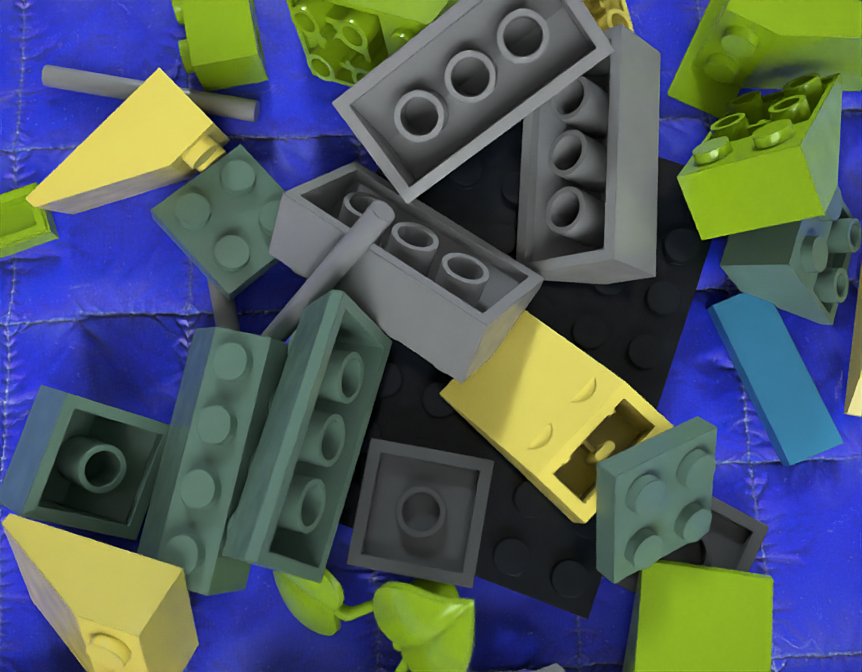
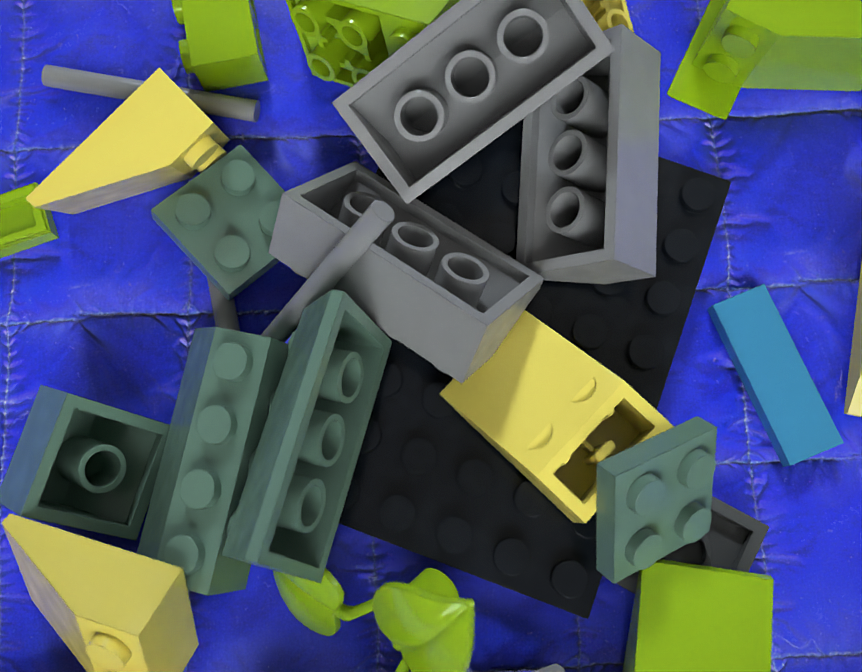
dark grey plate [346,438,494,588] -> none
lime slope [677,73,843,240] -> none
sand green slope [720,186,862,325] -> none

